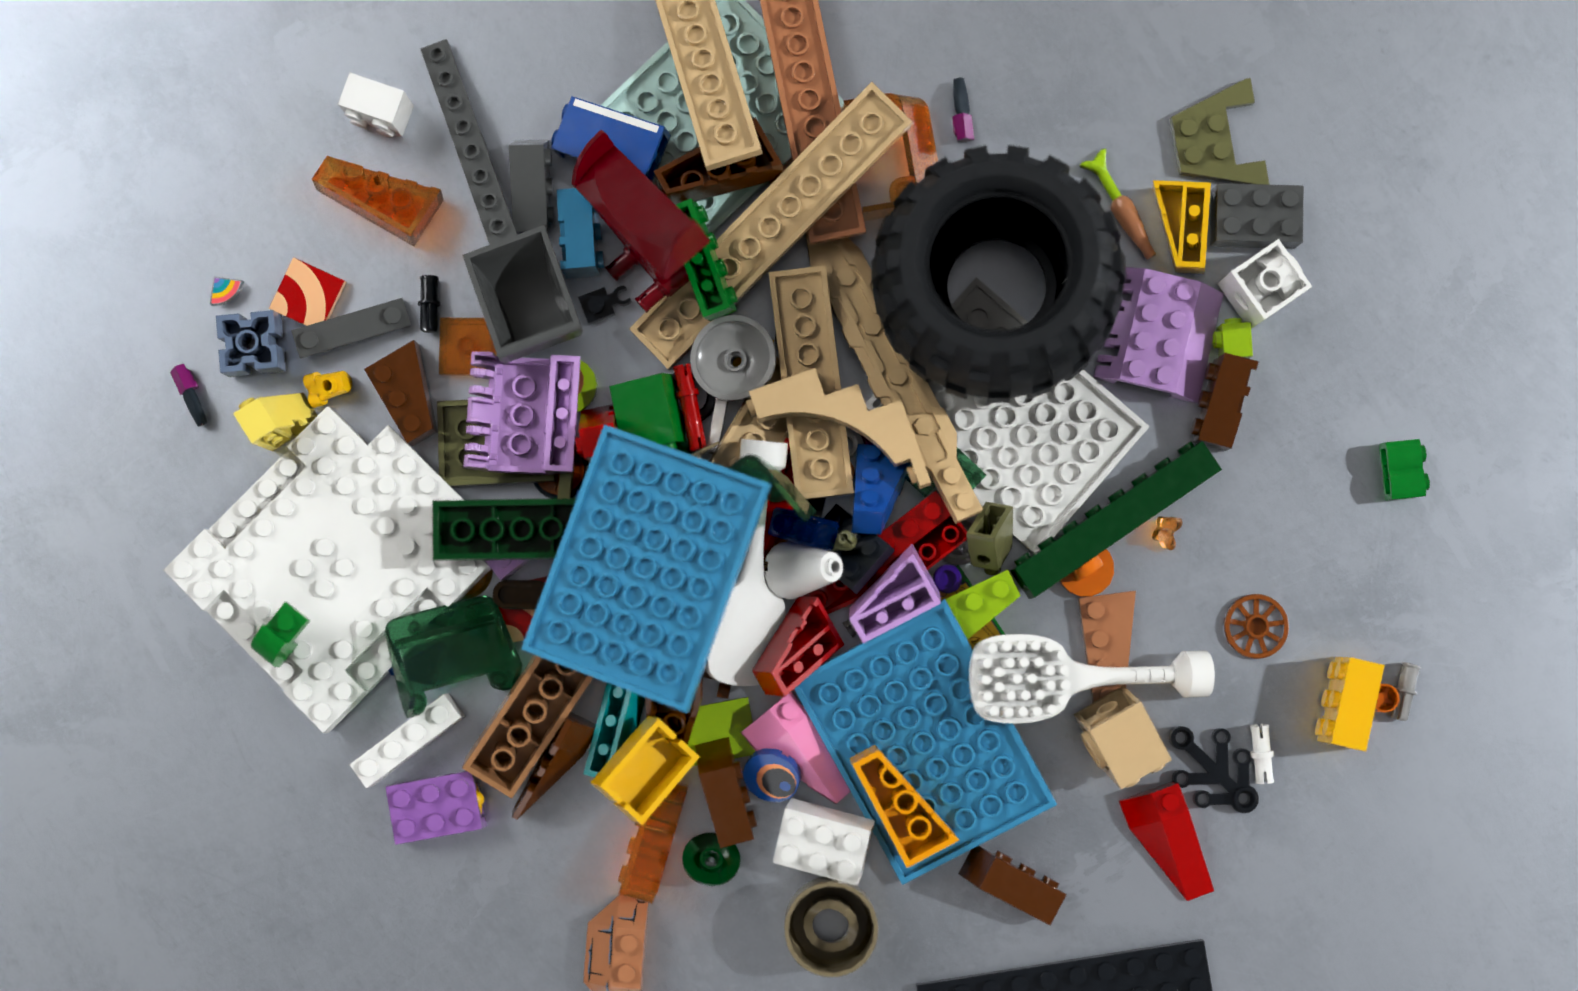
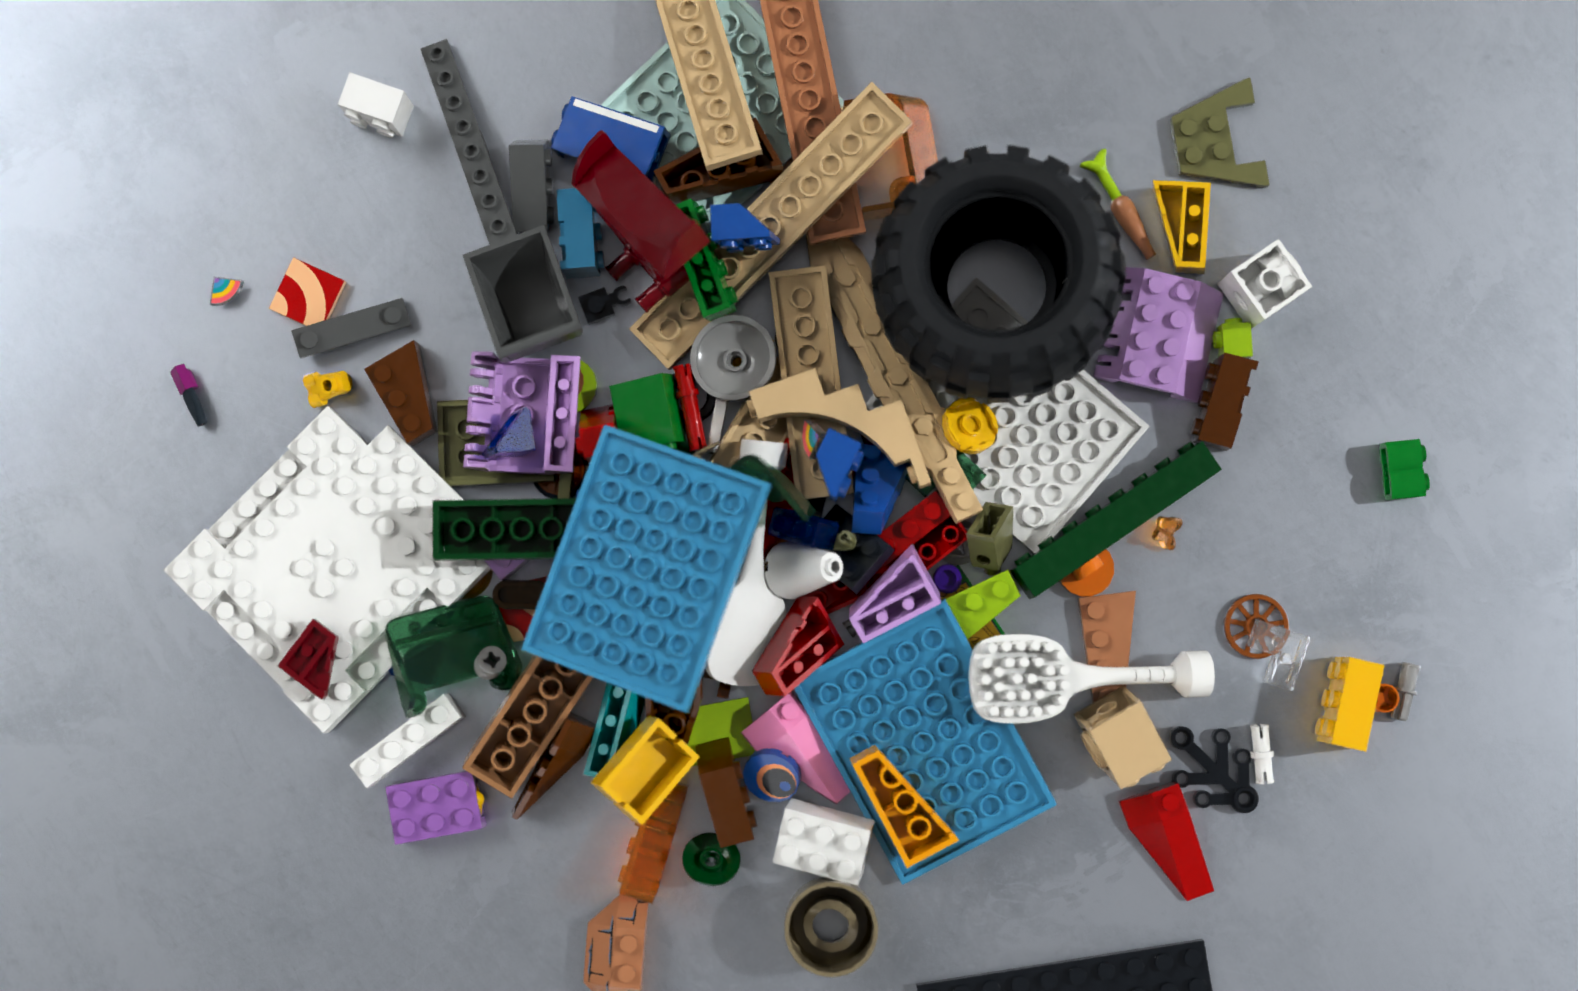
sand blue brick [216,310,286,377] -> none
light yellow wedge [233,393,318,451] -> none
green brick [251,602,311,668] -> none
clear orange wedge [312,156,444,246] -> none
black axle [417,275,440,333] -> none
clear orange plate [439,318,497,376] -> none
piece [952,78,975,142] -> none
reddish brown wedge [958,846,1067,925] -> none
dark grey brick [1210,183,1304,249] -> none
none -> dark red wing [277,619,339,700]
none -> light grey wheel [474,646,507,680]
none -> clear blue slope [481,406,536,458]
none -> blue slope [710,203,780,252]
none -> tile [802,419,826,459]
none -> blue slope [816,428,864,502]
none -> yellow tile [942,397,998,455]
none -> clear tile [1247,619,1311,692]

